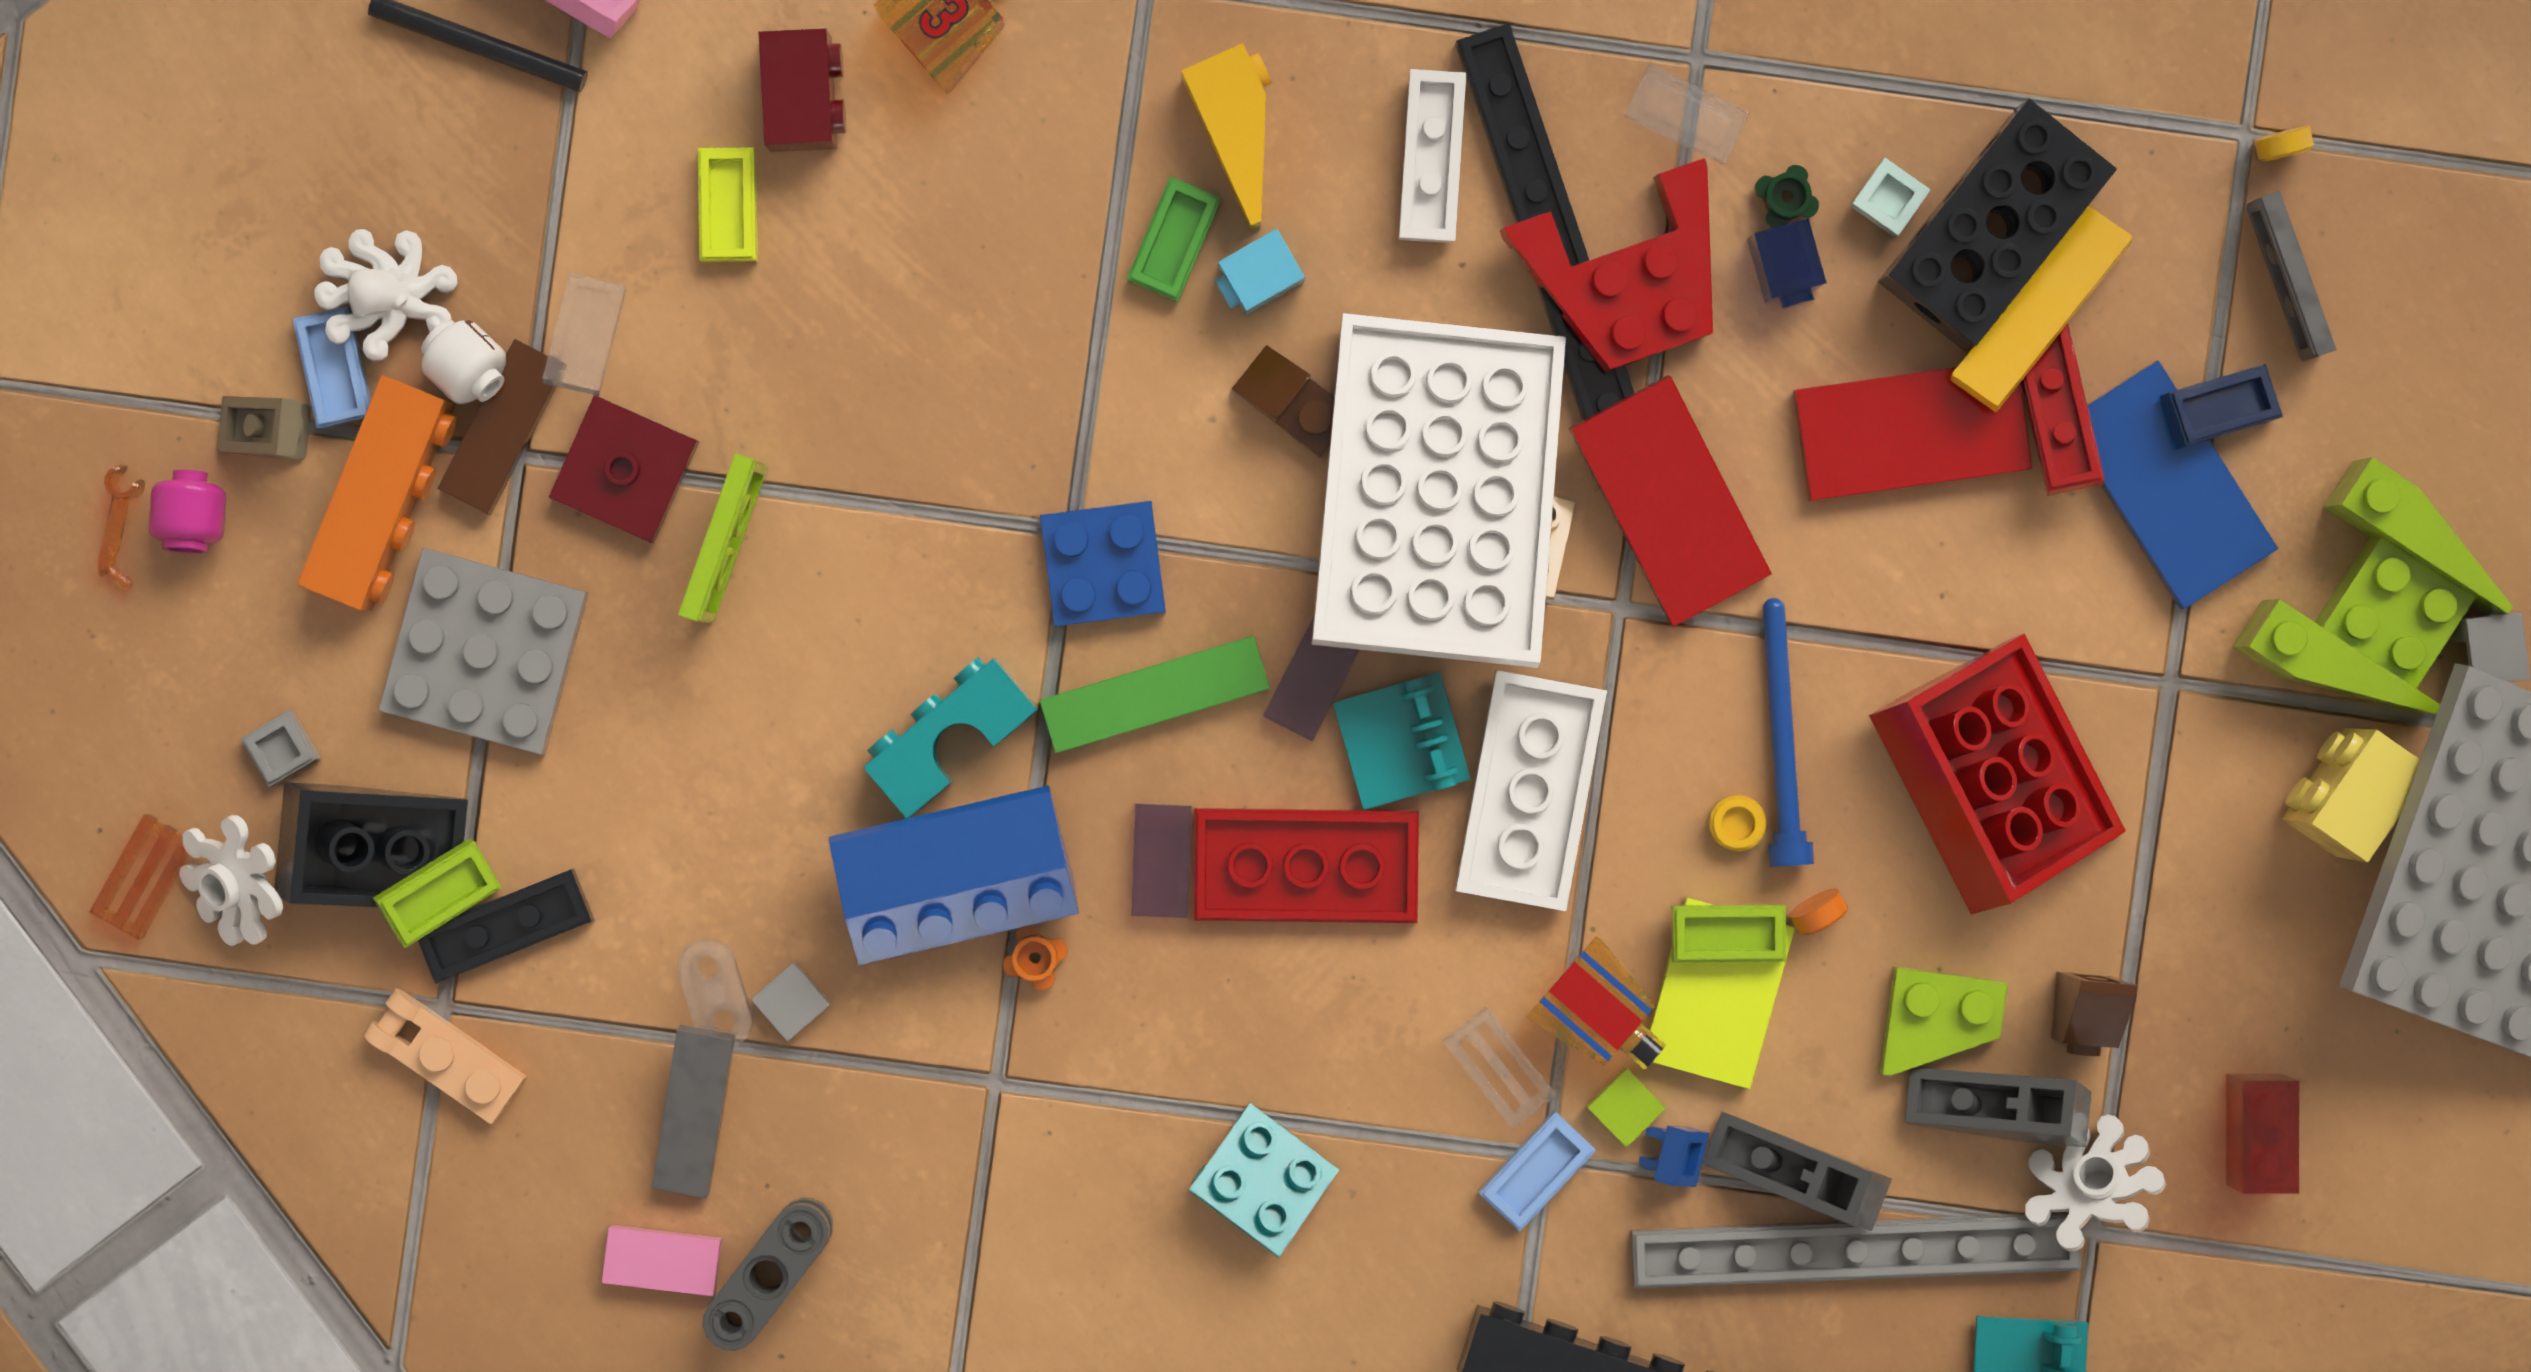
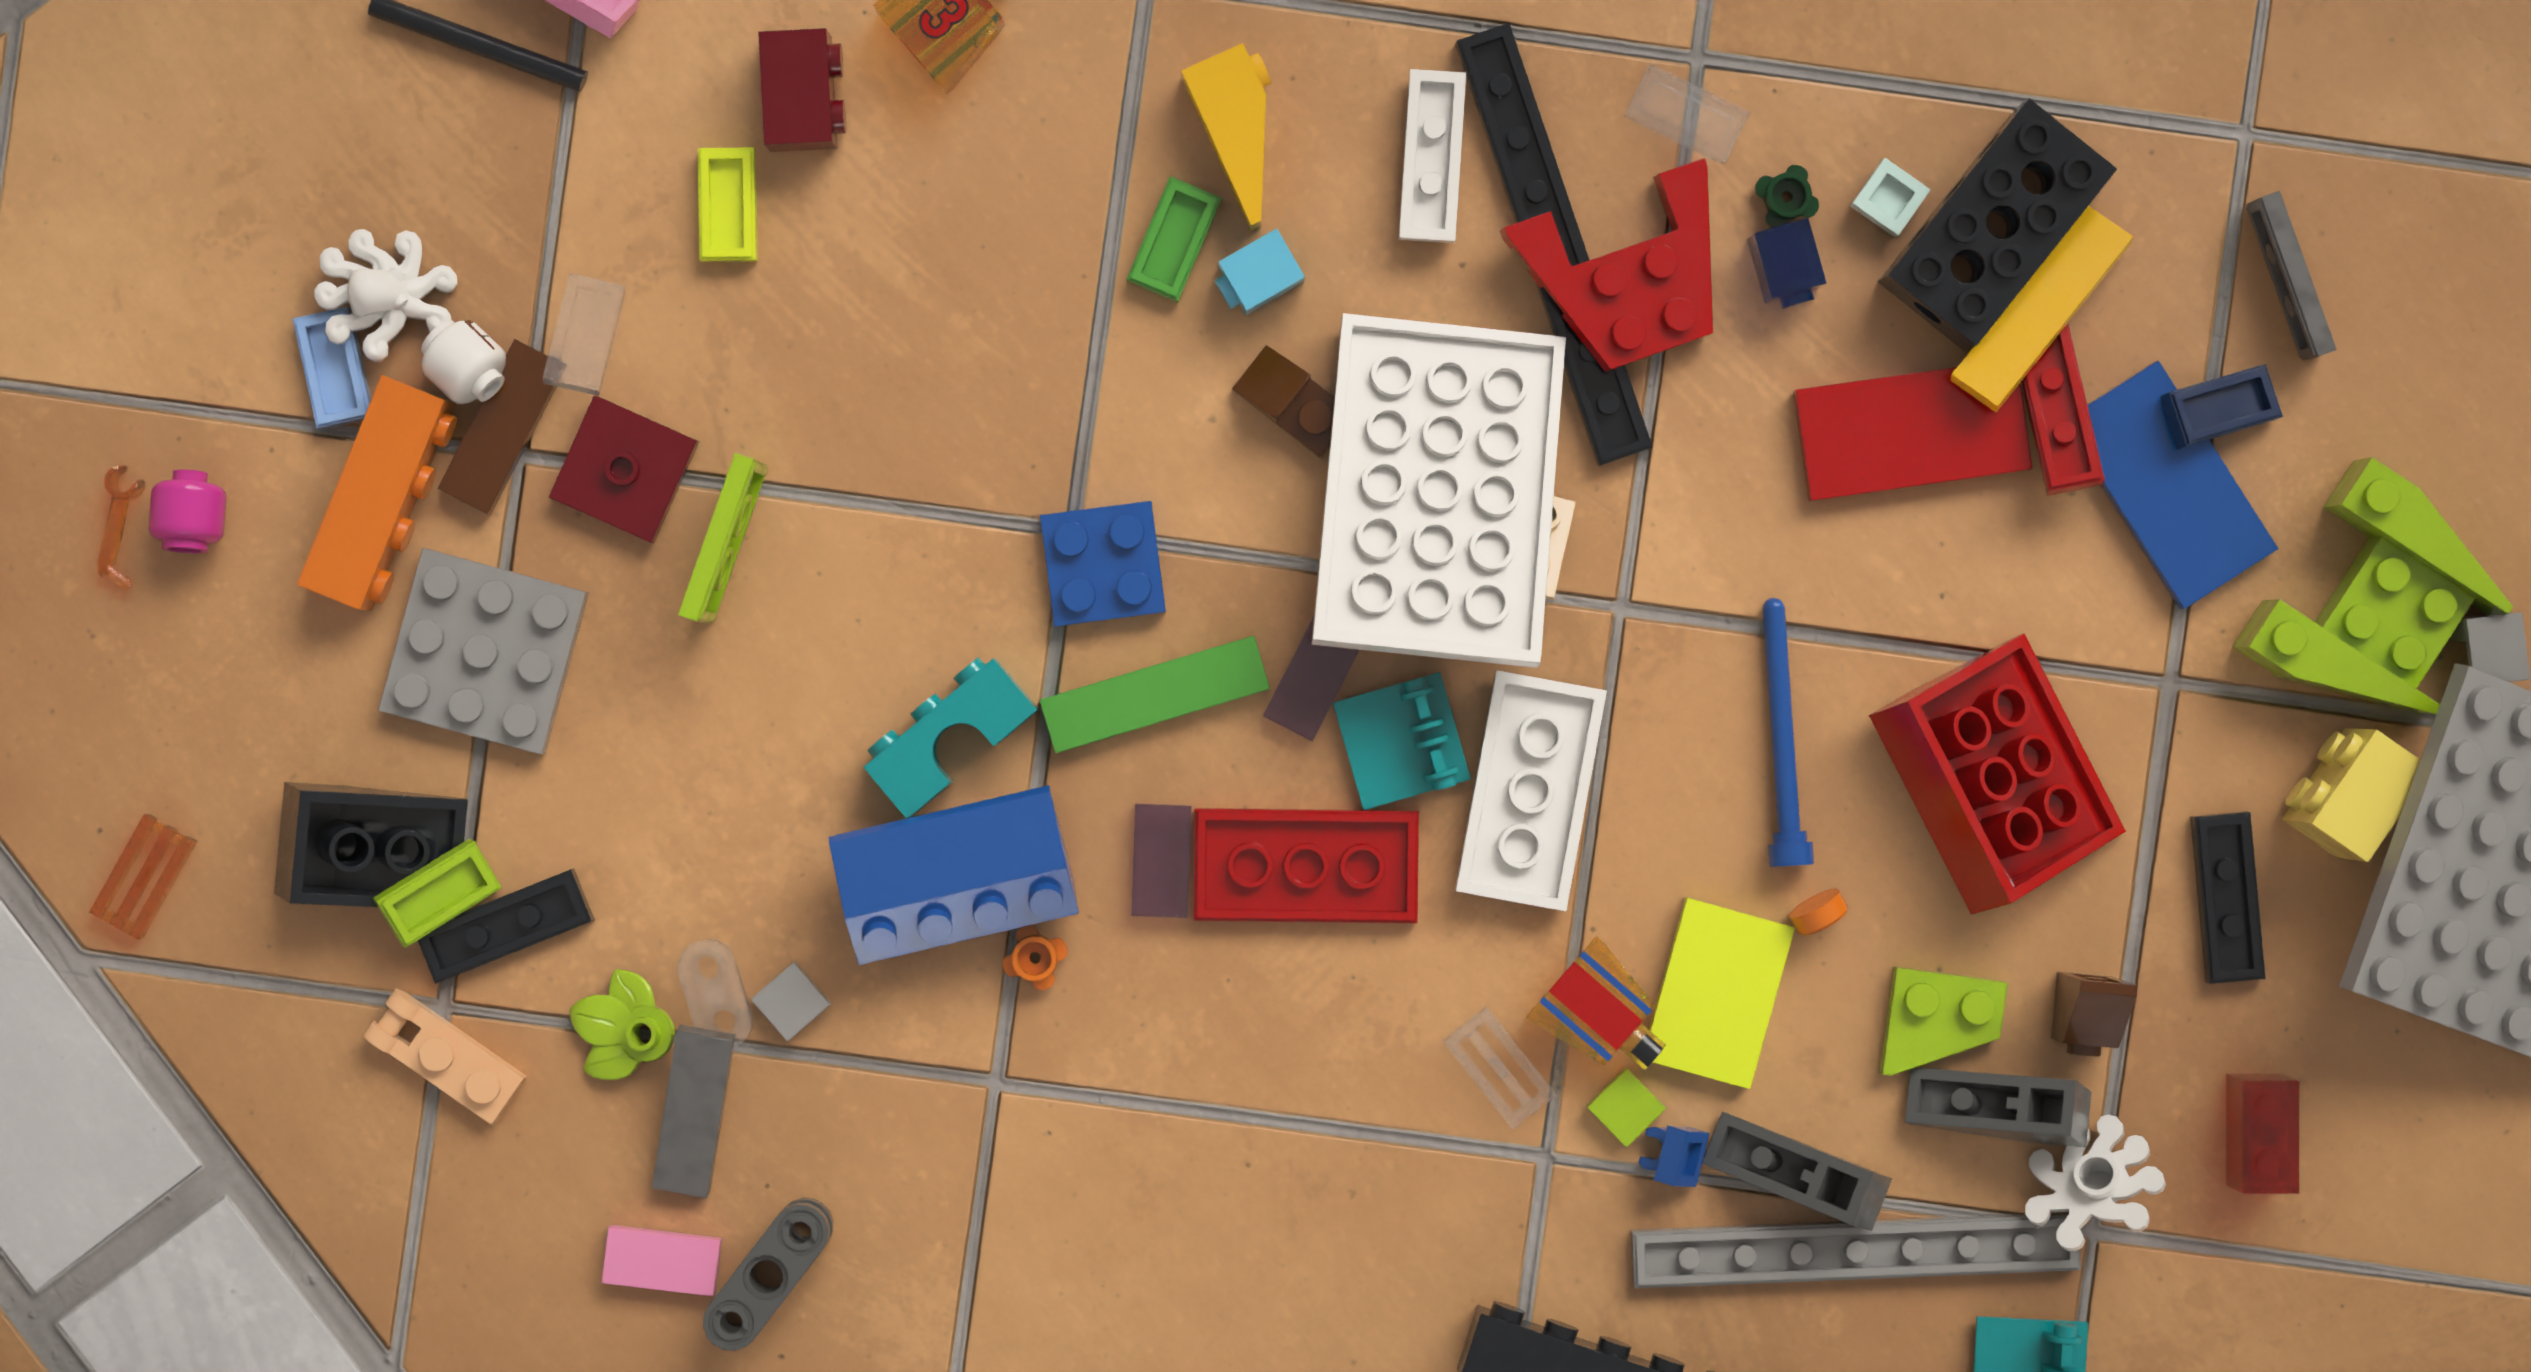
white animal [179,815,284,946] -> none
dark tan slope [217,396,311,460] -> none
light grey tile [240,710,321,787] -> none
hinge [1188,1103,1339,1258] -> none
light blue tile [1478,1110,1596,1232] -> none
red tile [1569,375,1772,627] -> none
lime tile [1671,904,1786,963] -> none
yellow tile [1708,795,1766,851] -> none
yellow tile [2254,125,2314,162] -> none
none -> lime plate [570,969,675,1080]
none -> black tile [2190,811,2265,984]

